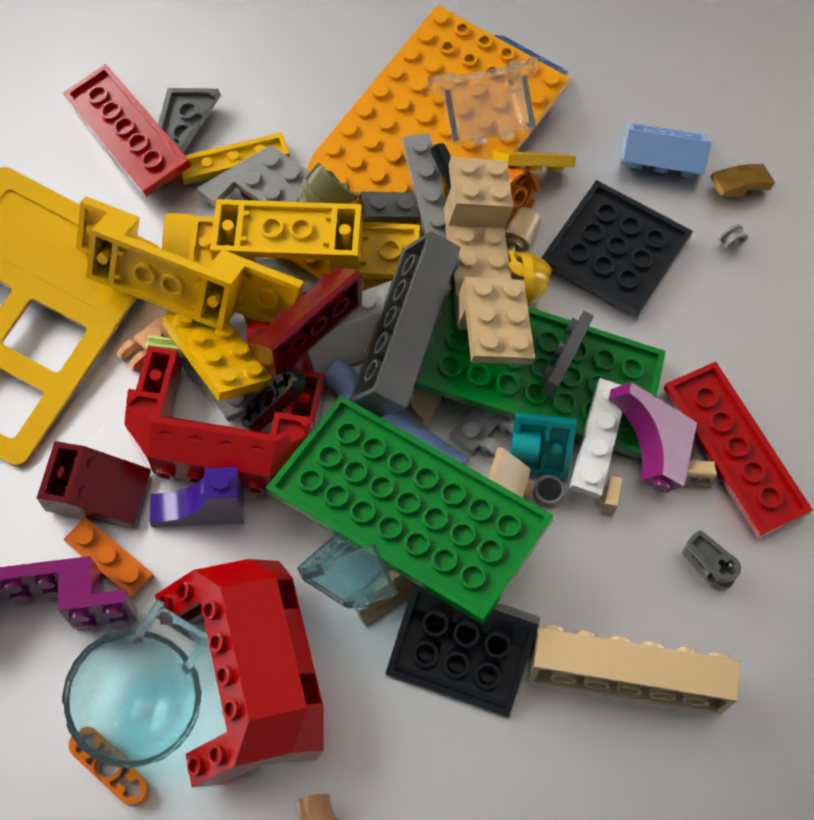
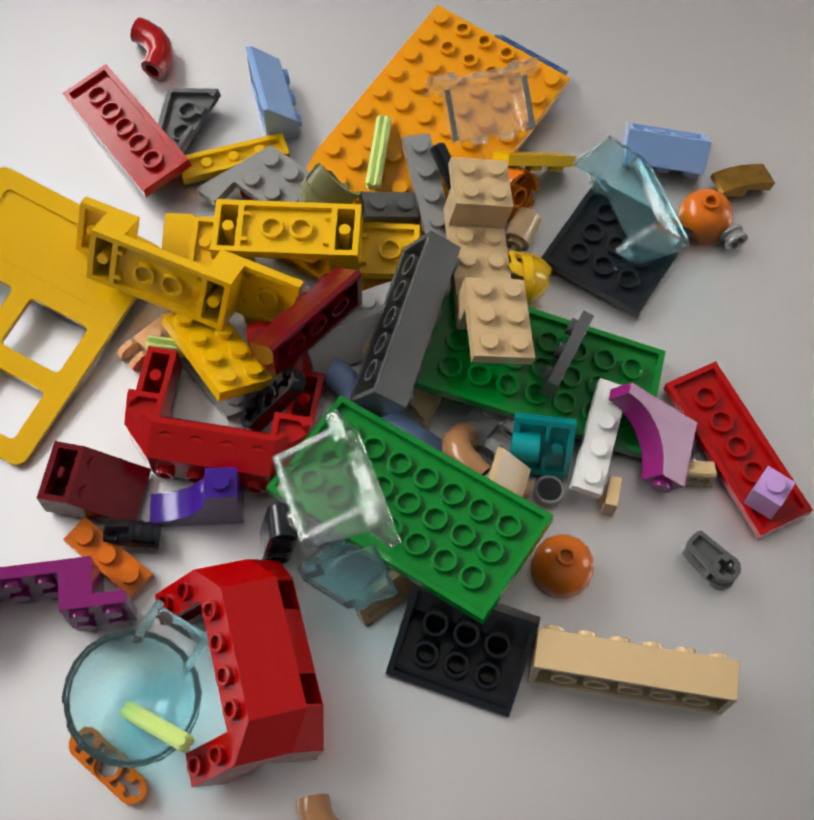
none -> black hinge [103,519,162,551]
none -> yellowish green axle [120,701,194,753]
none -> red cylinder [130,17,173,80]
none -> light blue slope [246,46,302,141]
none -> black beam [260,503,298,564]
none -> clear windscreen [272,409,401,548]
none -> yellowish green axle [366,115,391,191]
none -> medium nougat cylinder [441,422,491,476]
none -> orange cylinder [531,534,594,599]
none -> clear light blue windscreen [573,135,690,264]
none -> orange cylinder [676,188,734,246]
none -> lavender brick [744,466,796,520]

